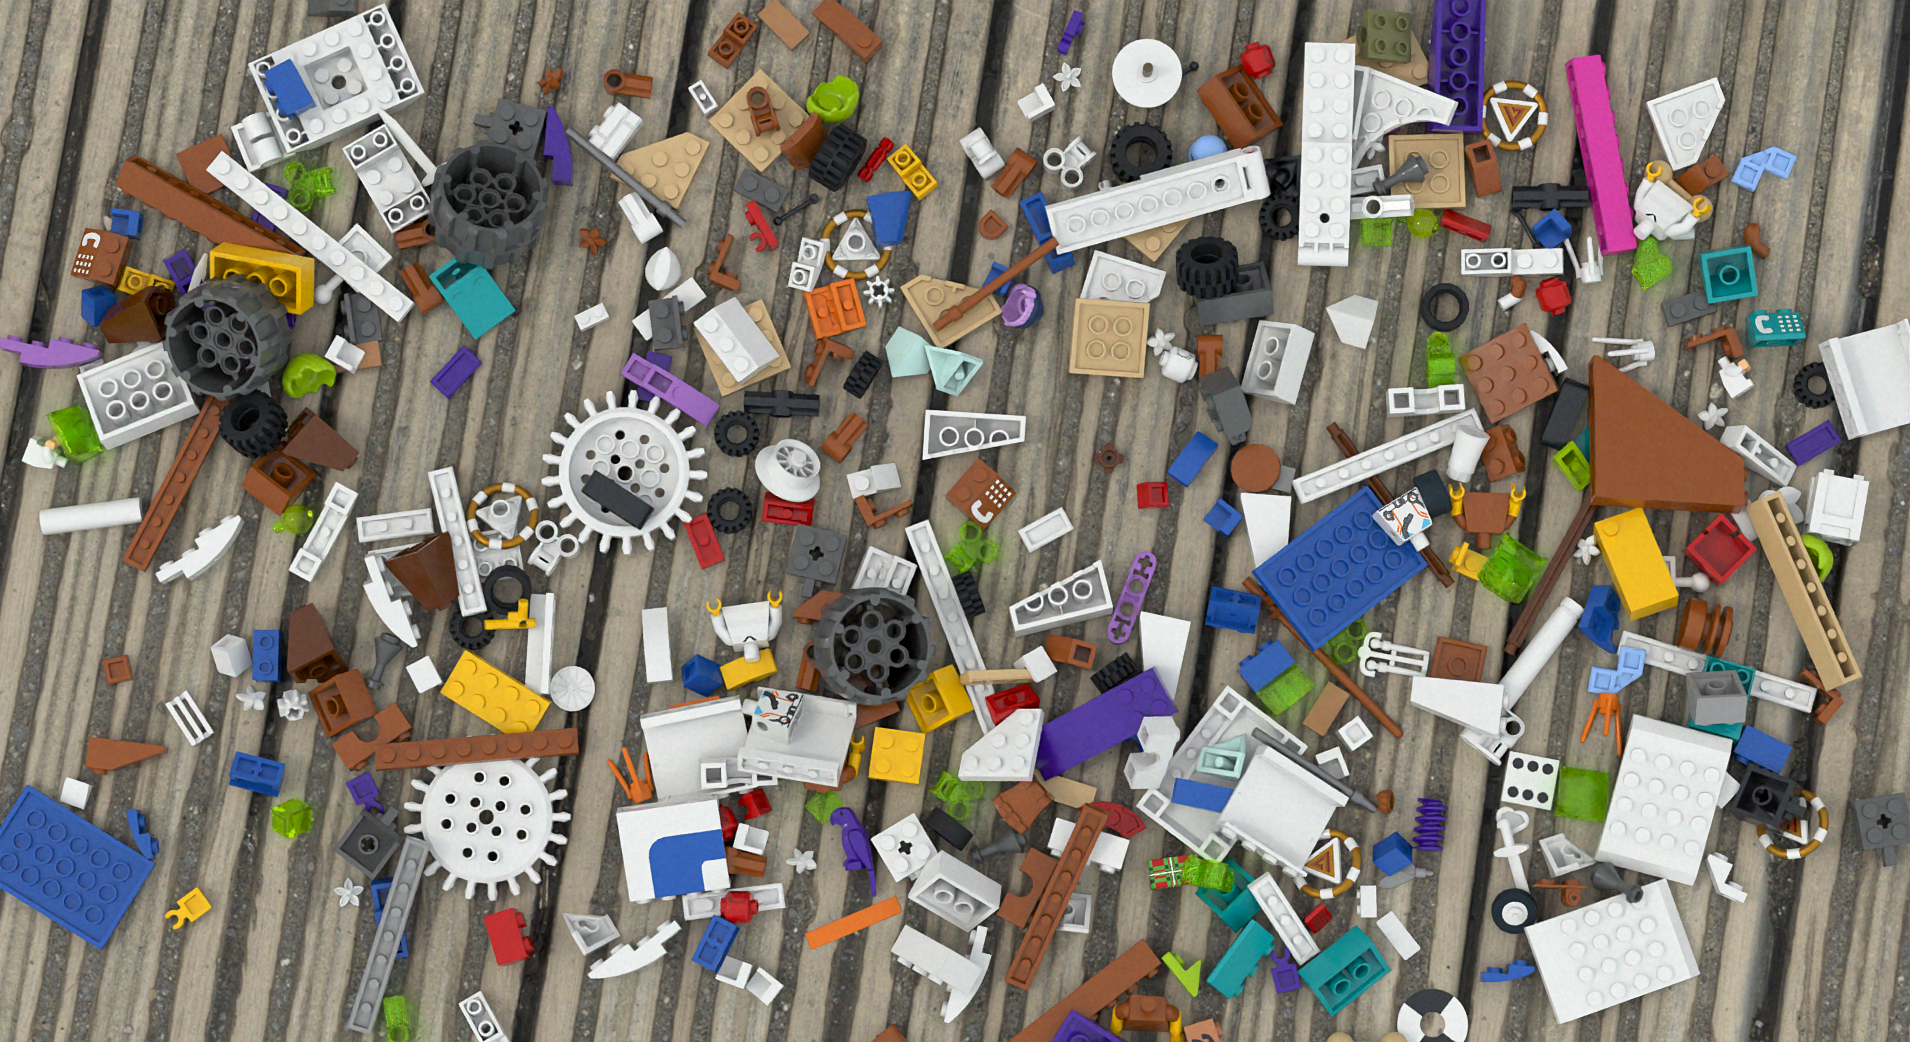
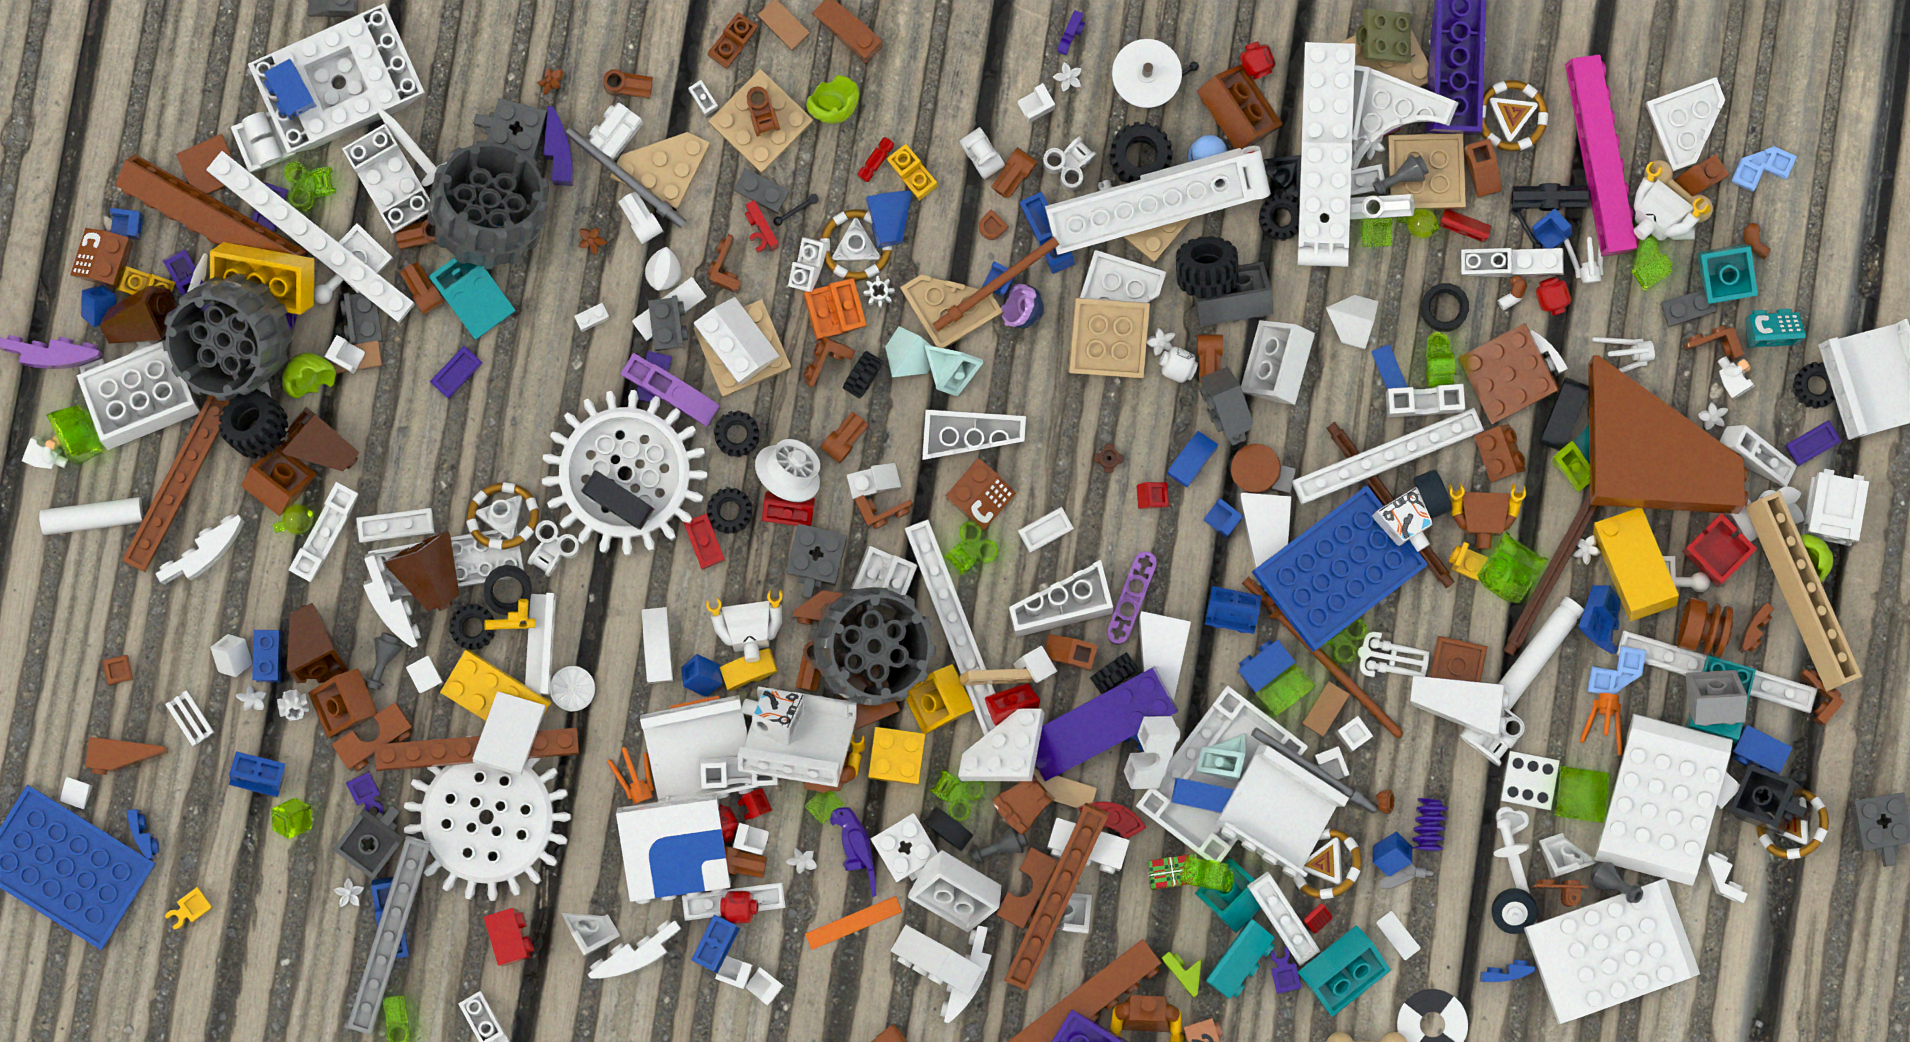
white tile [428,466,488,617] -> none
black piece [744,390,820,418] -> none
dark orange slope [780,111,830,170] -> none
black tyre [808,124,867,192] -> none
black tyre [951,570,986,619] -> none
white piece [1356,886,1377,918] -> none
white plant [1446,425,1490,483] -> none
none -> white tile [473,691,546,776]
none -> blue sticker [1371,344,1407,390]
none -> dark orange slope [1738,602,1774,653]

